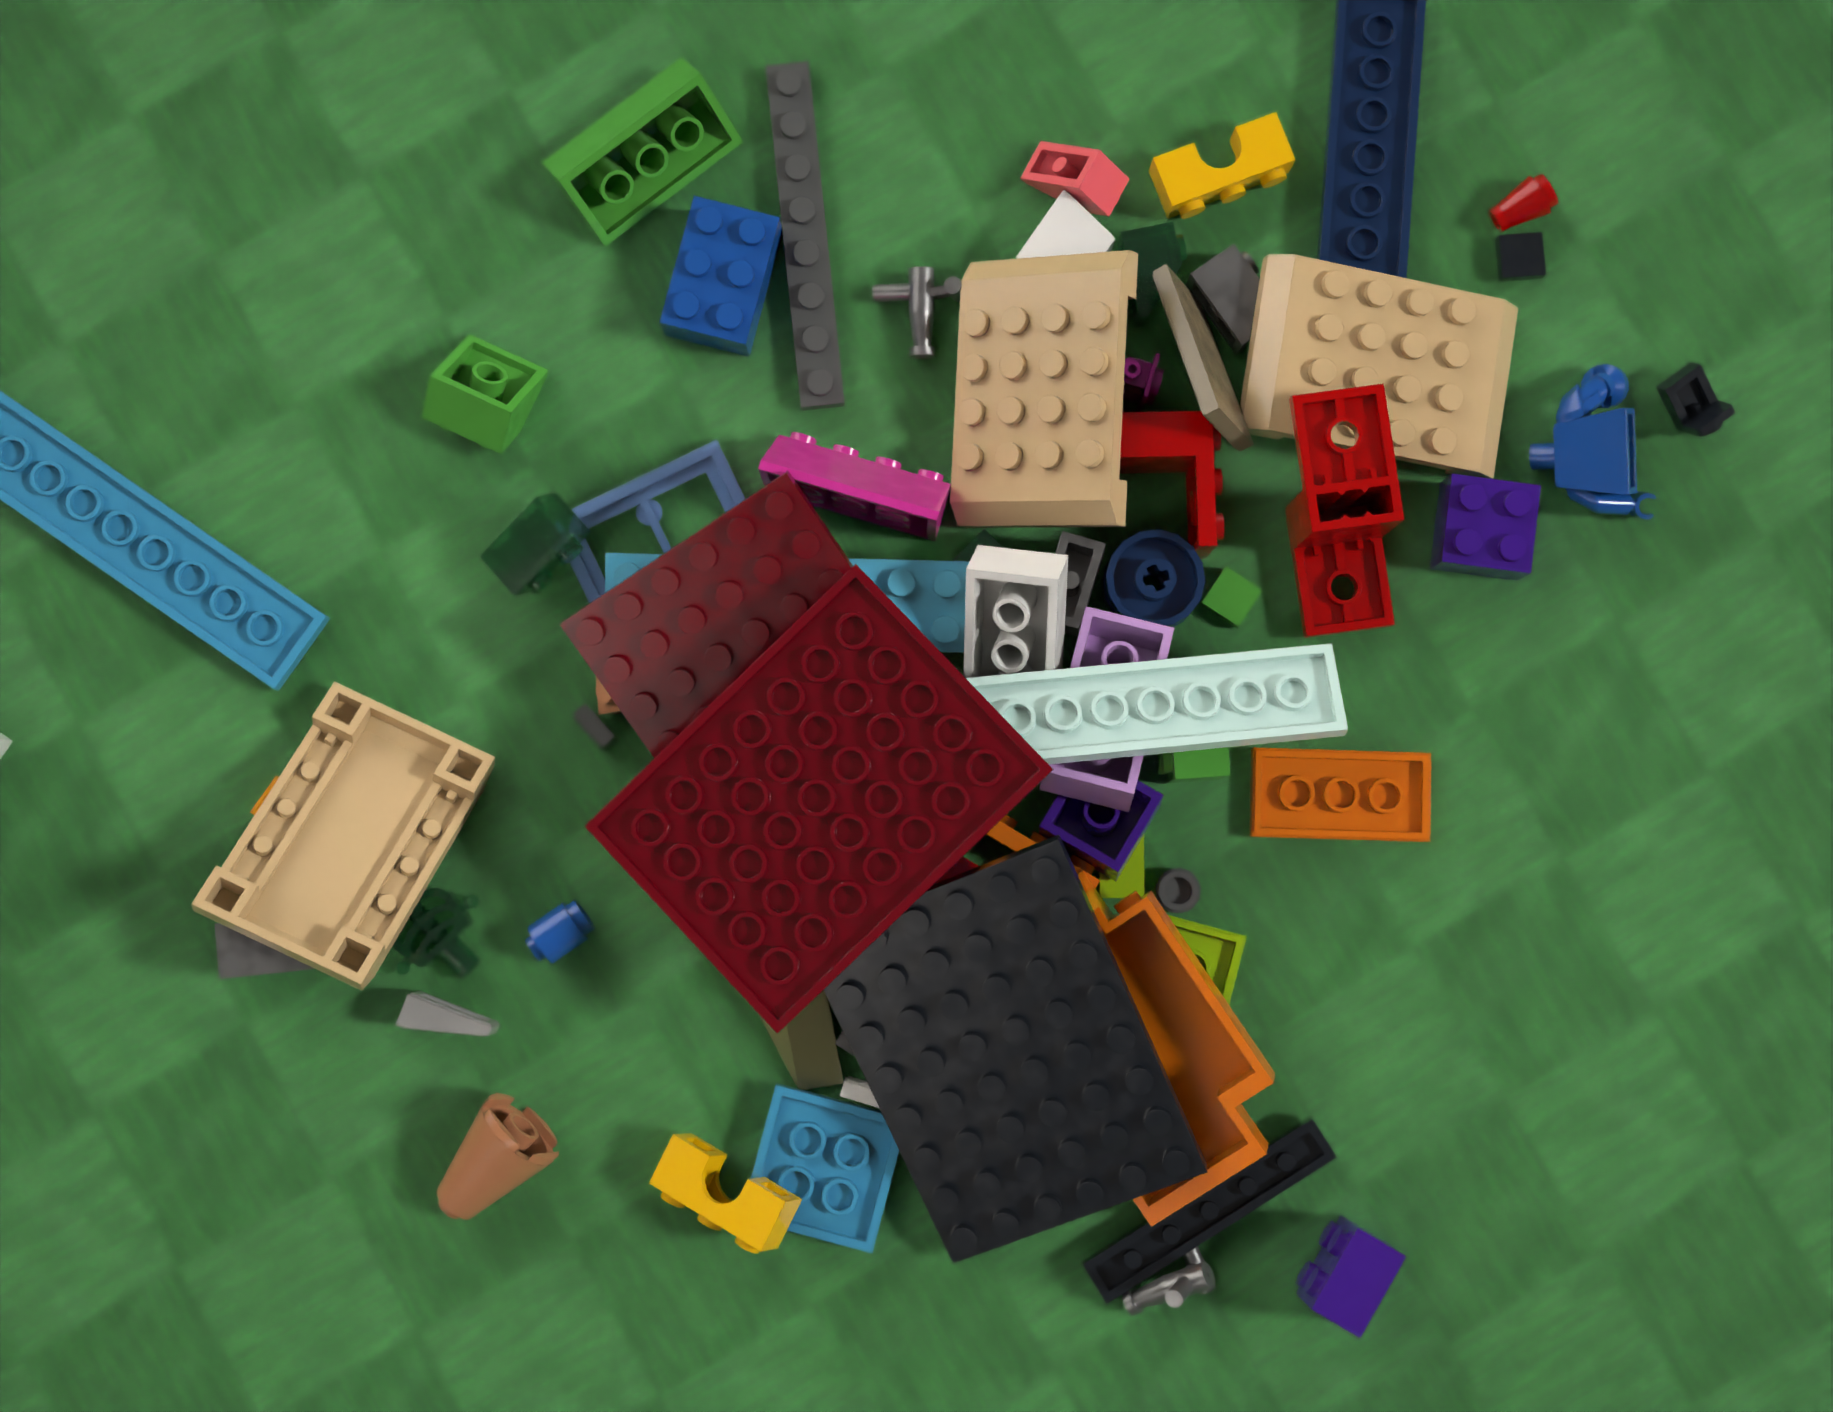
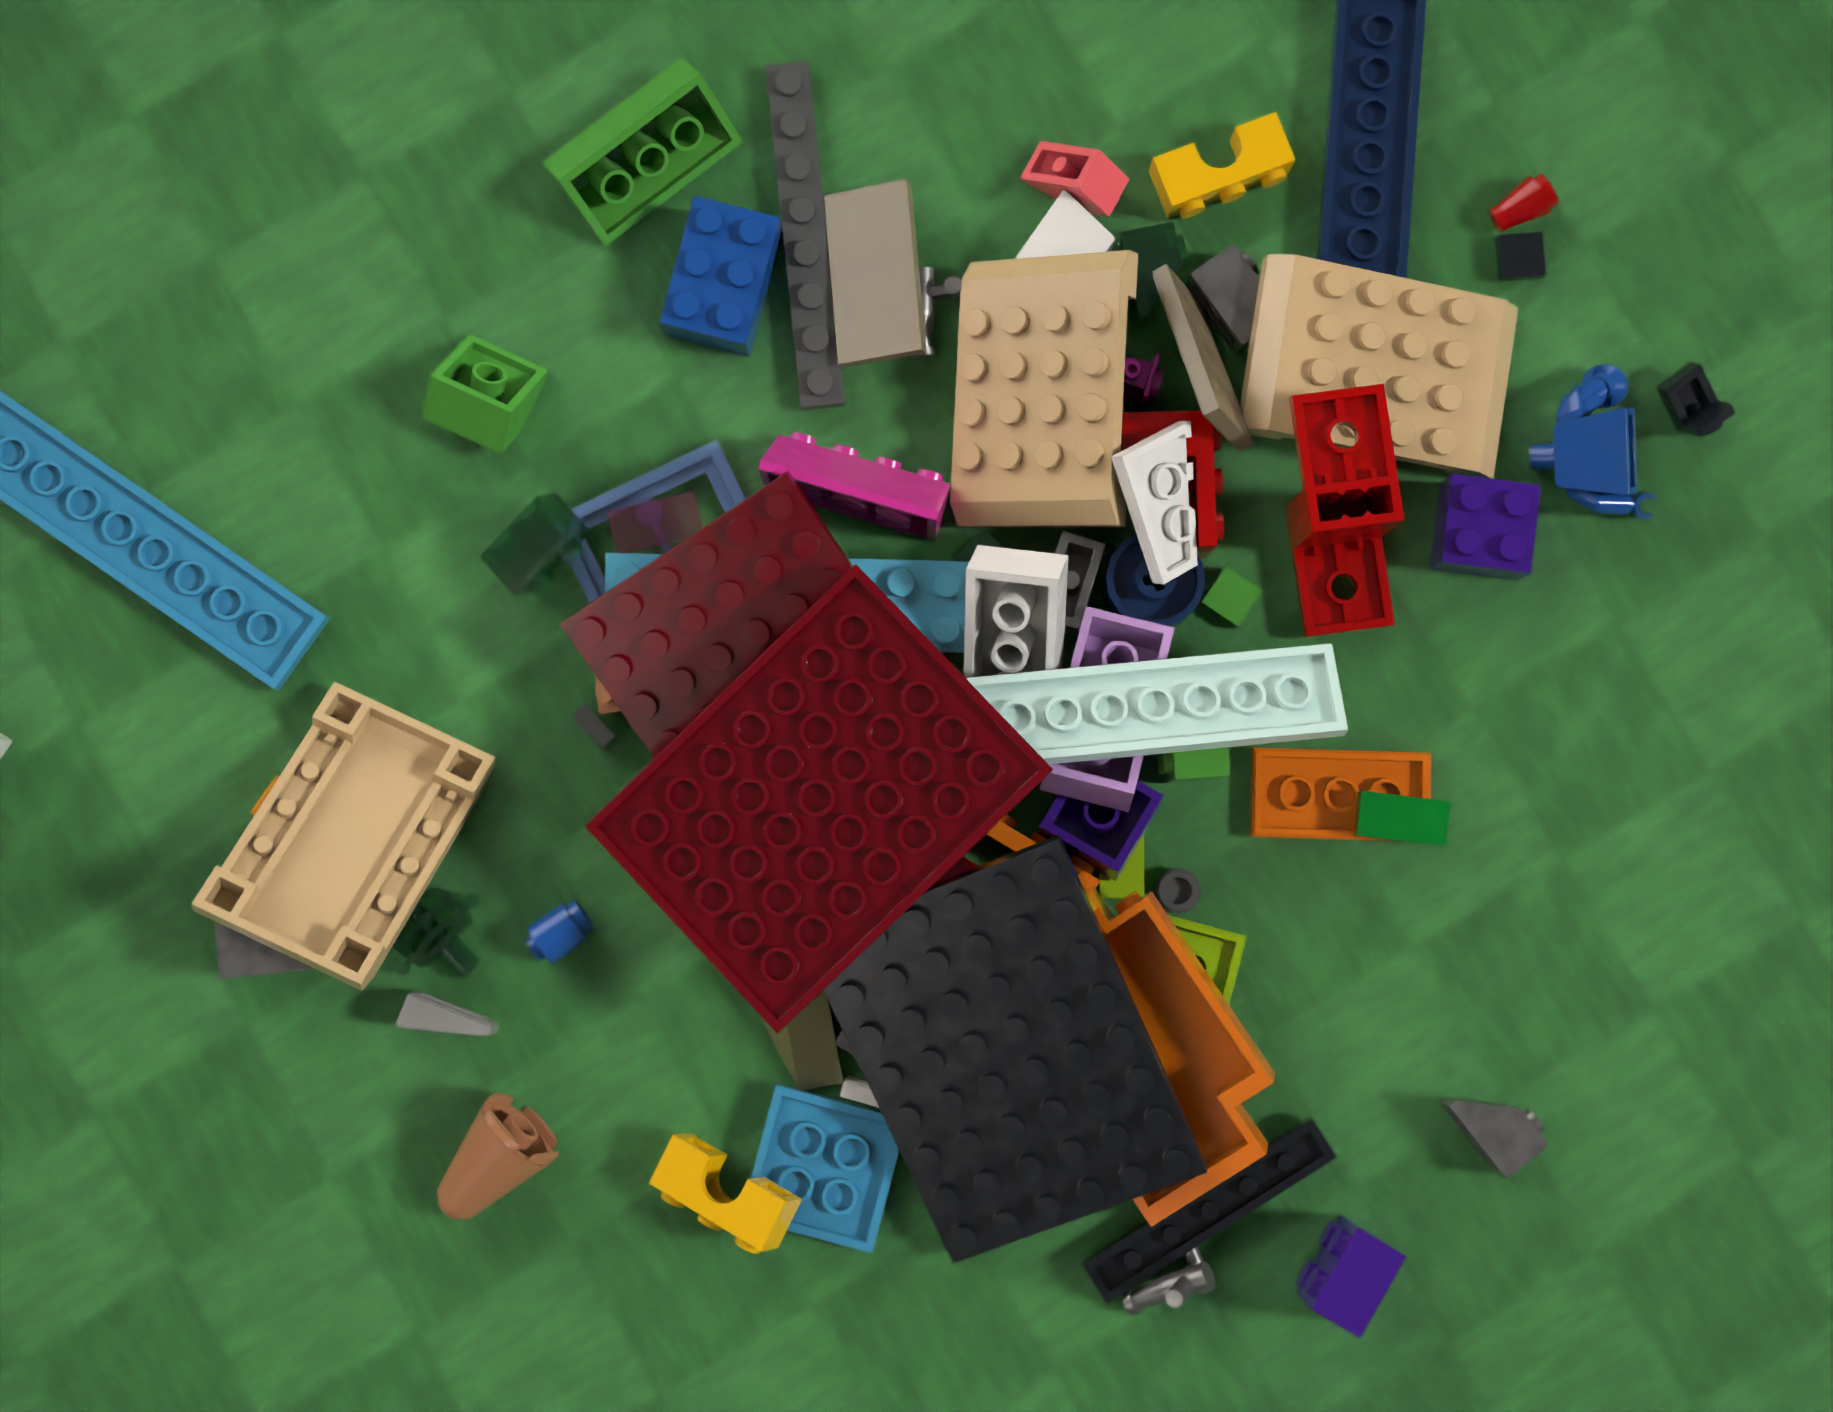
none -> clear pink tile [607,491,703,553]
none -> dark tan tile [824,179,927,368]
none -> white wing [1111,421,1198,584]
none -> green tile [1354,791,1451,846]
none -> flat silver slope [1439,1097,1549,1179]

